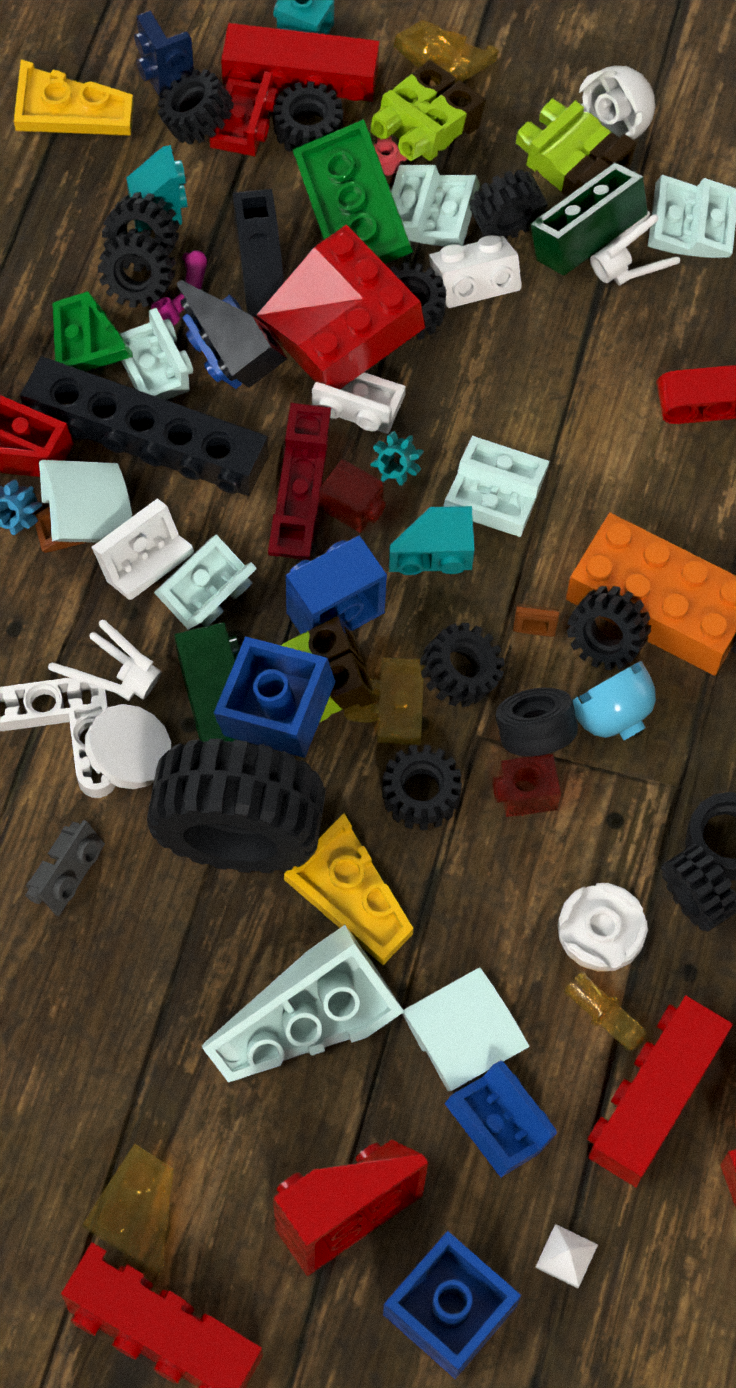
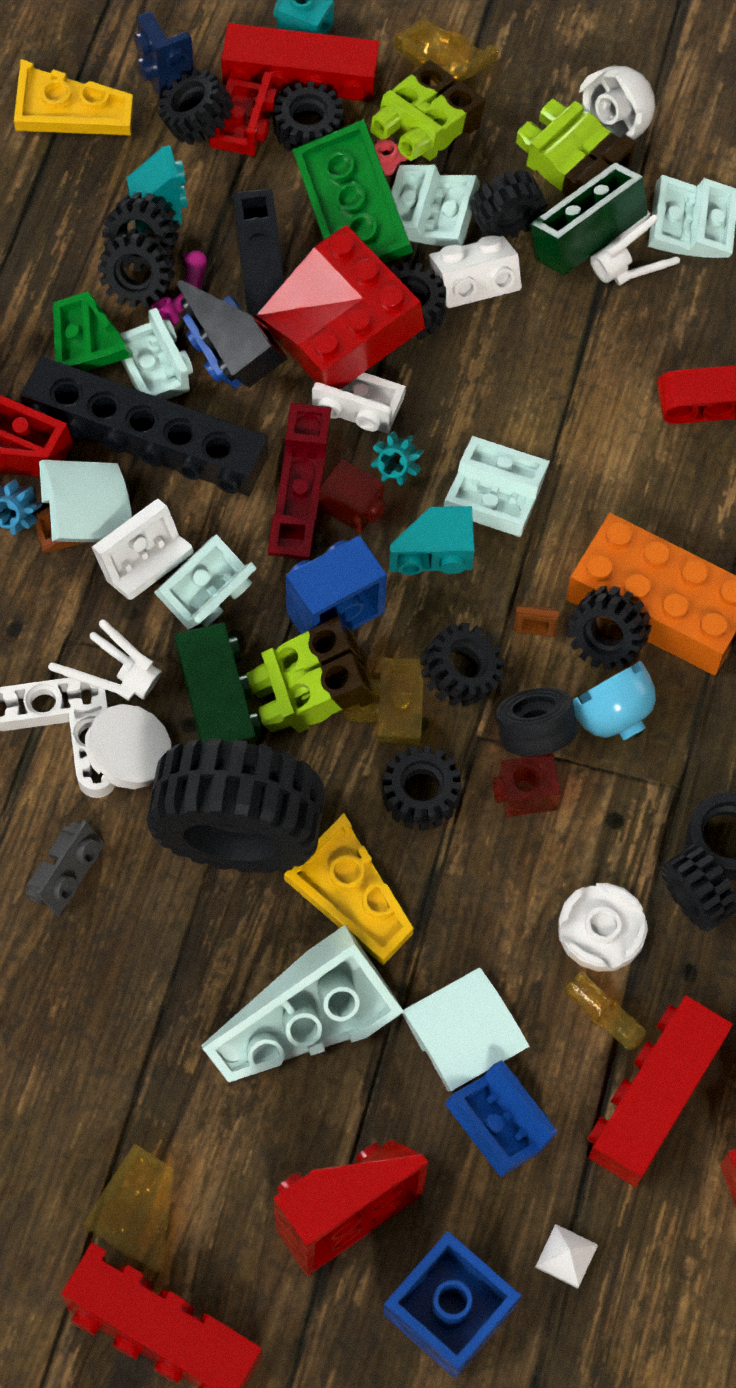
blue brick [214,636,336,758] -> none

